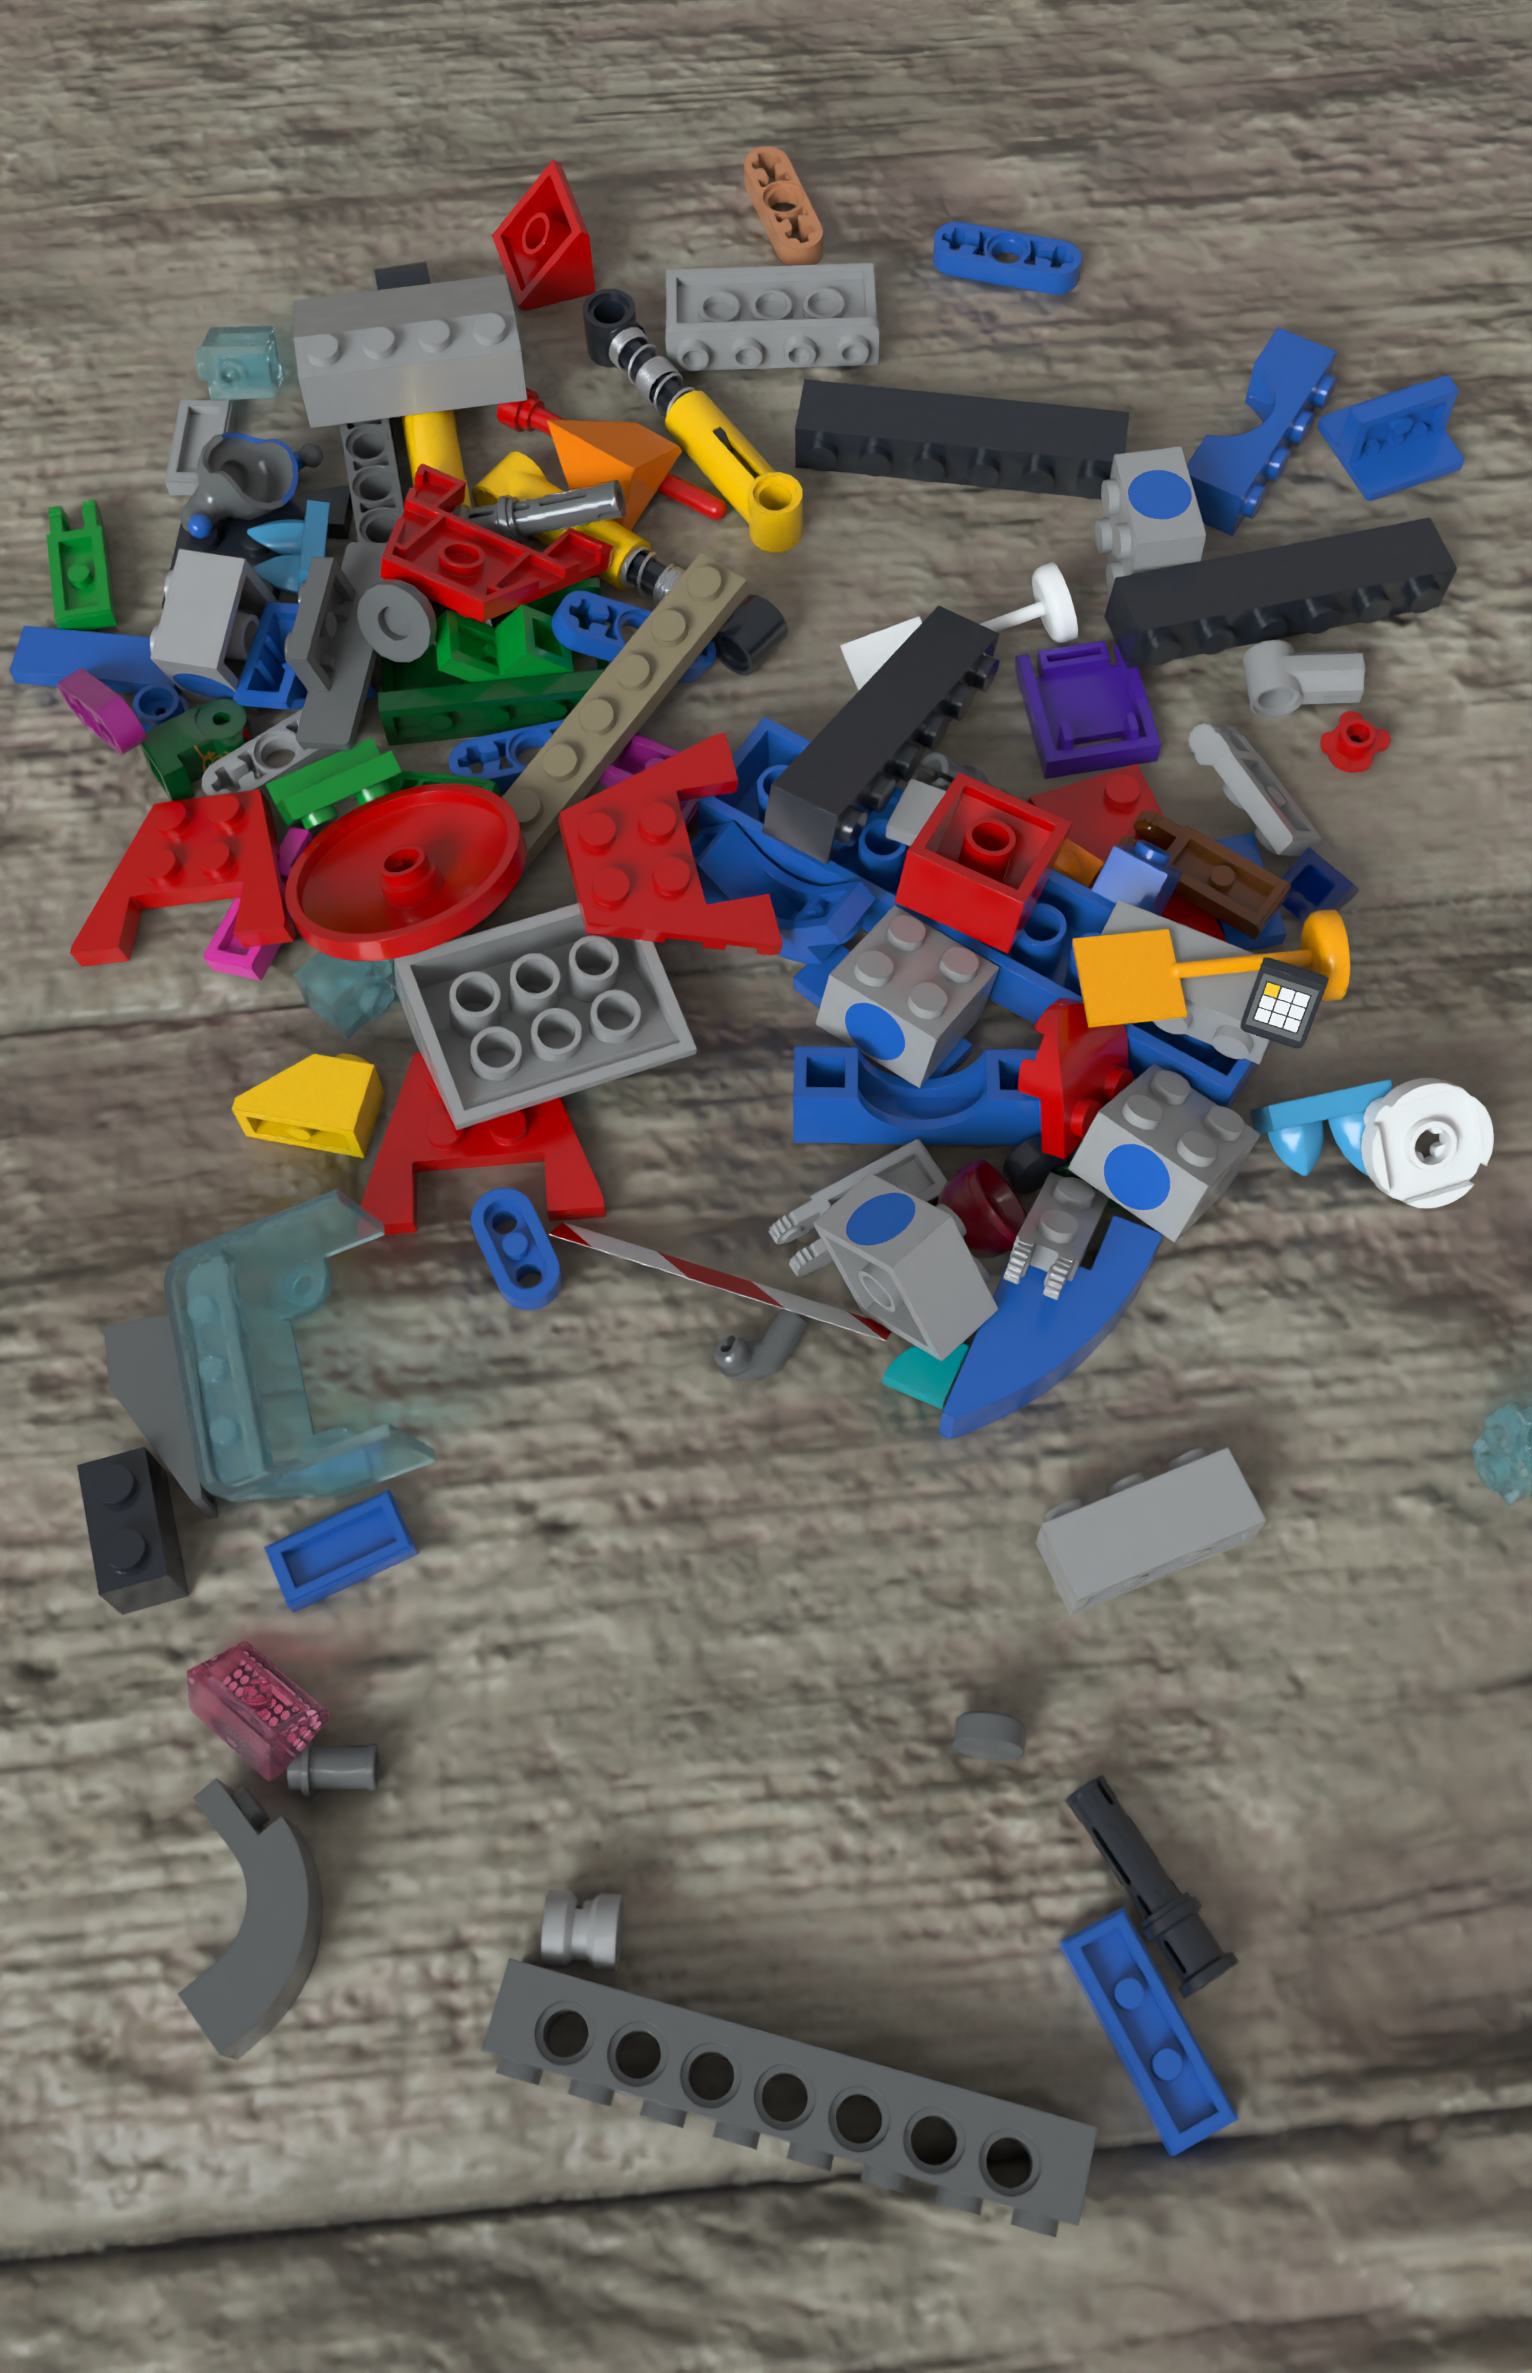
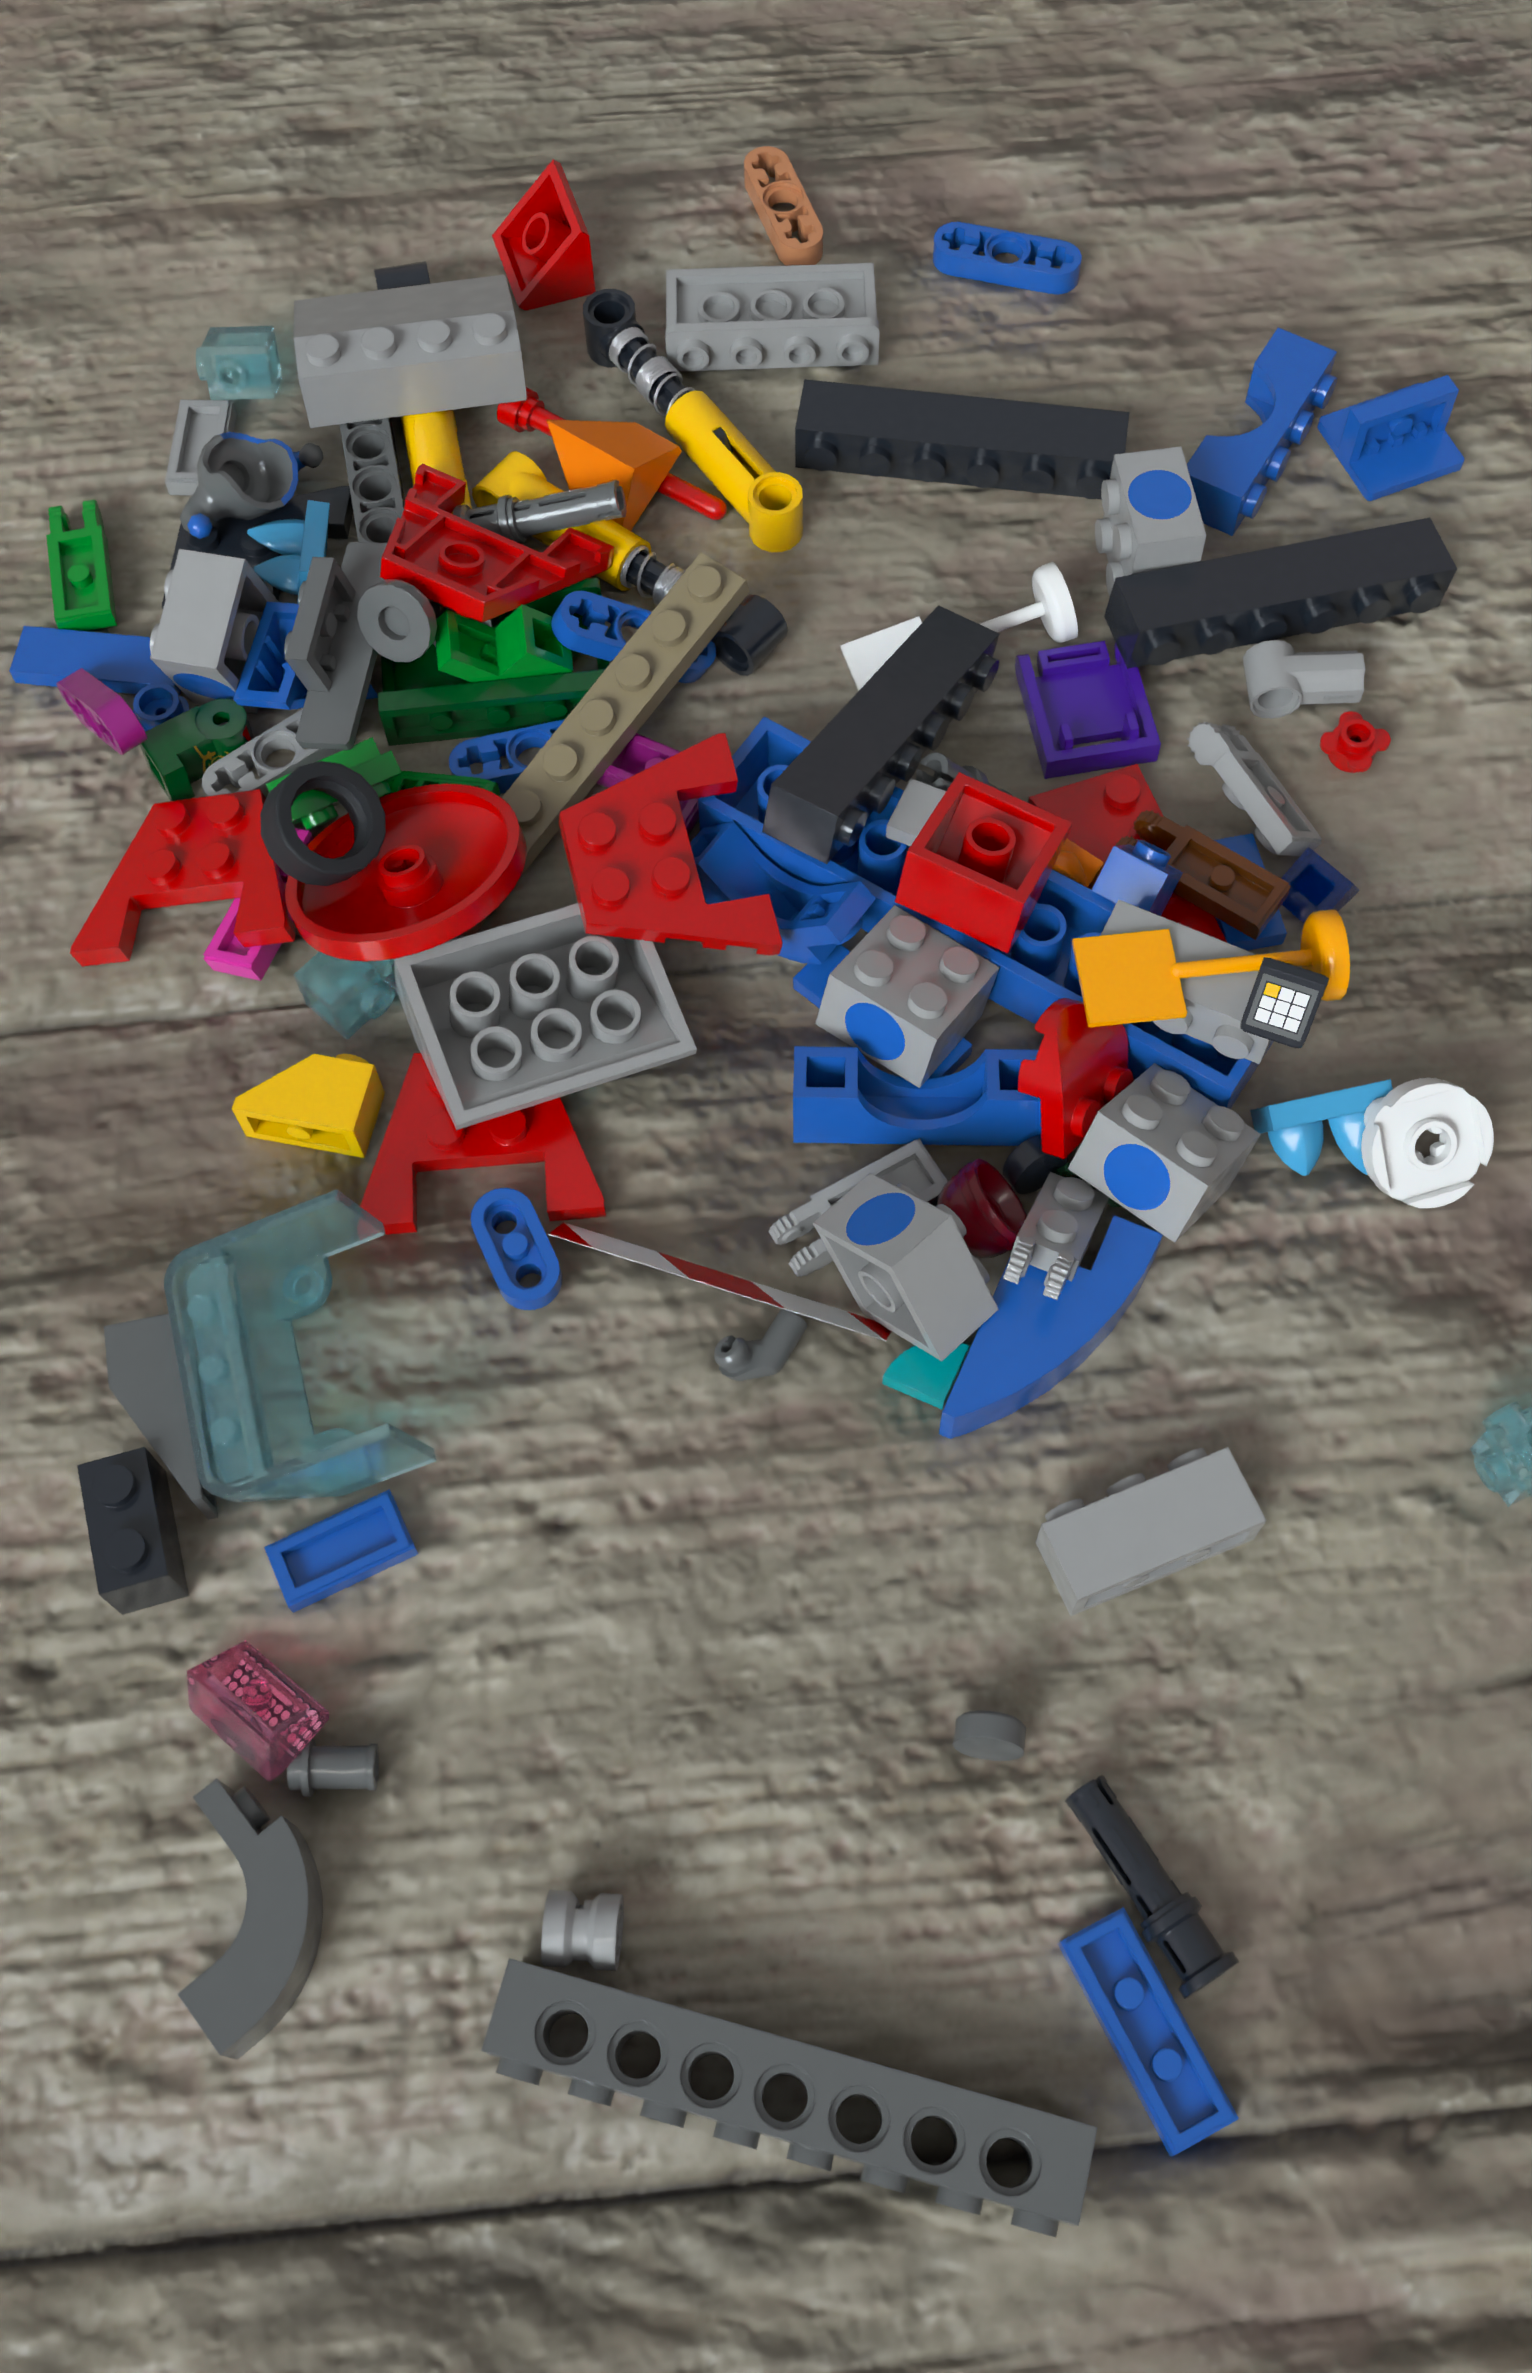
none -> black tyre [260,761,386,886]

